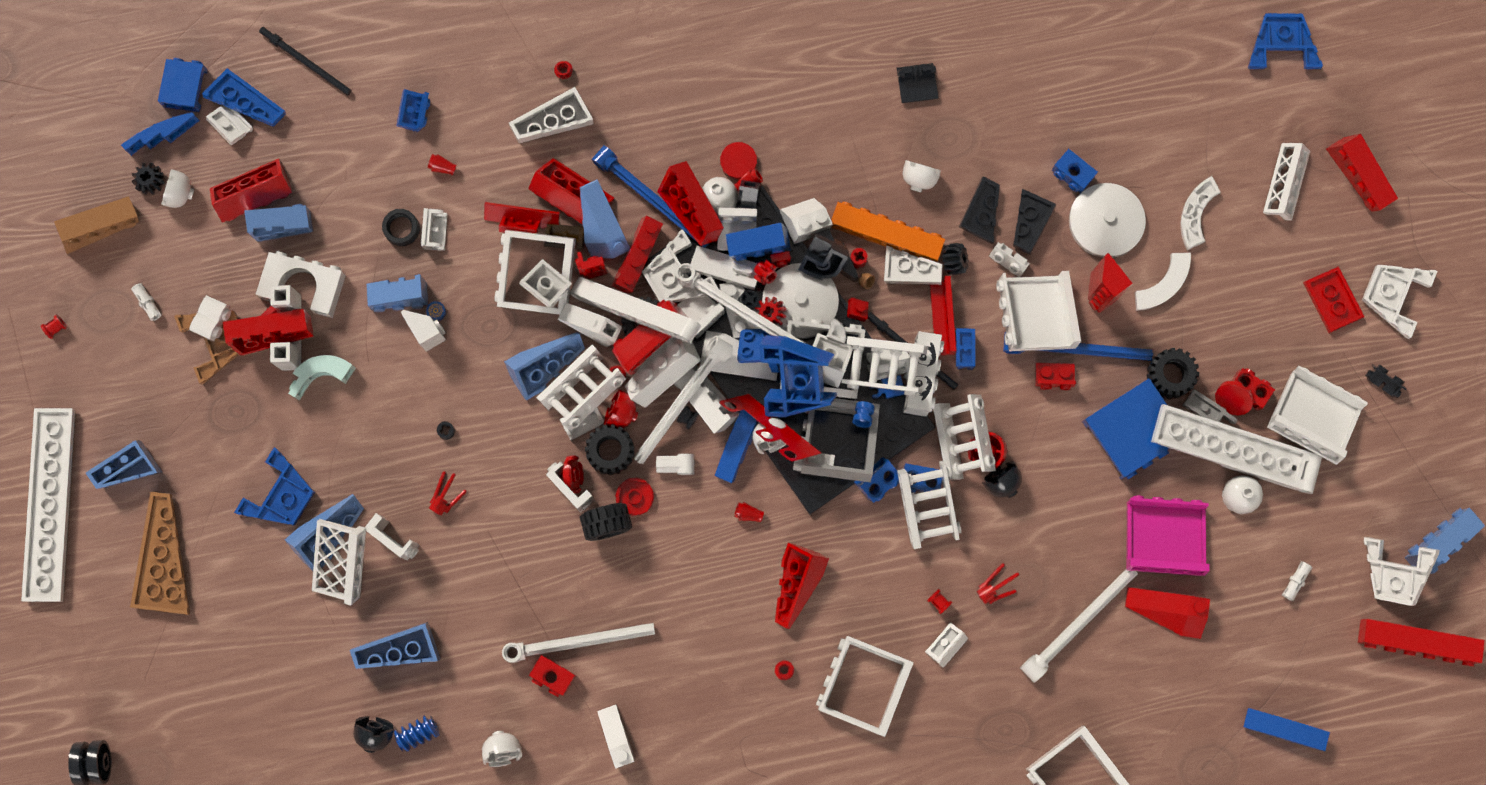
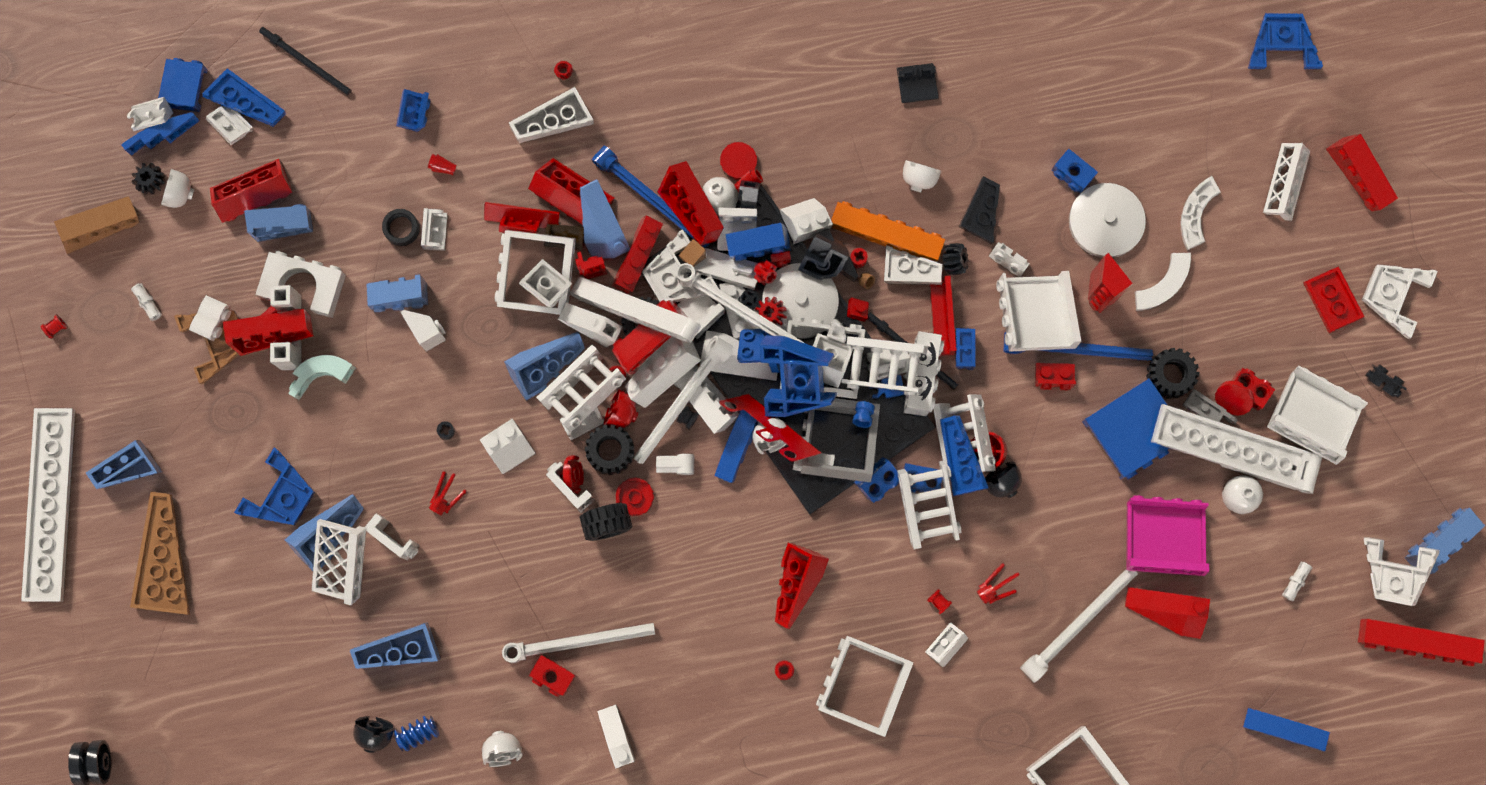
blue tile [426,301,446,321] -> none
red cone [734,502,764,523] -> none
black wing [1013,189,1056,255] -> none
none -> white hinge [127,97,173,131]
none -> white slope [480,419,535,474]
none -> medium nougat slope [679,239,706,267]
none -> blue wing [940,415,988,496]

